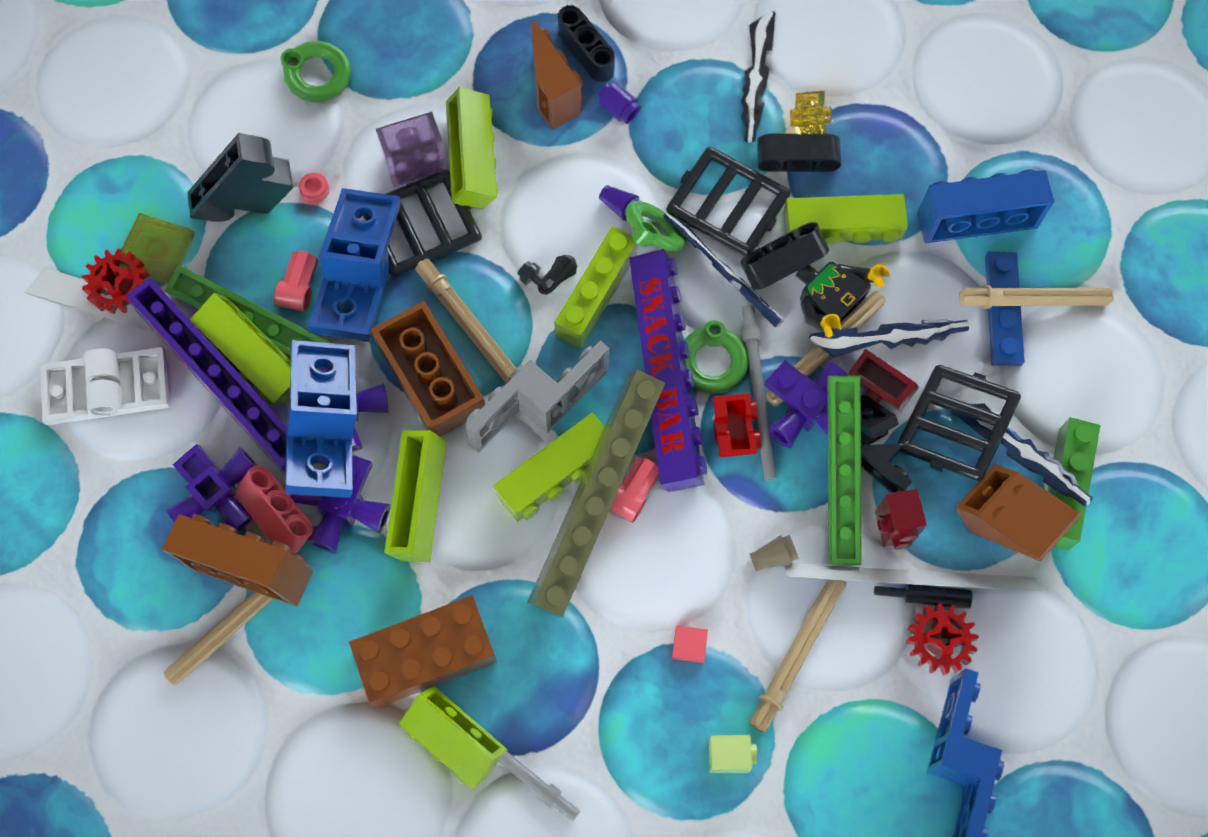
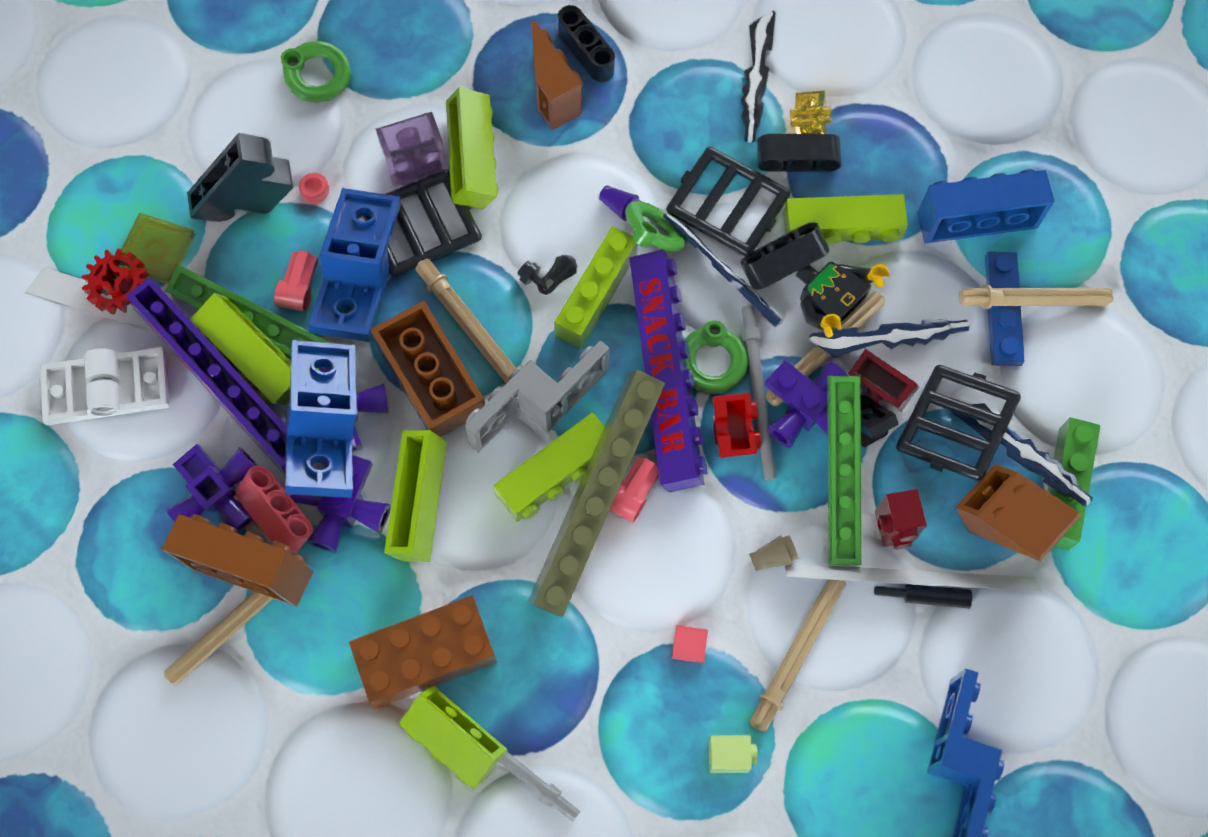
dark purple brick [598,82,641,124] -> none
black slope [861,443,913,493] -> none
red gear [906,603,979,675] -> none

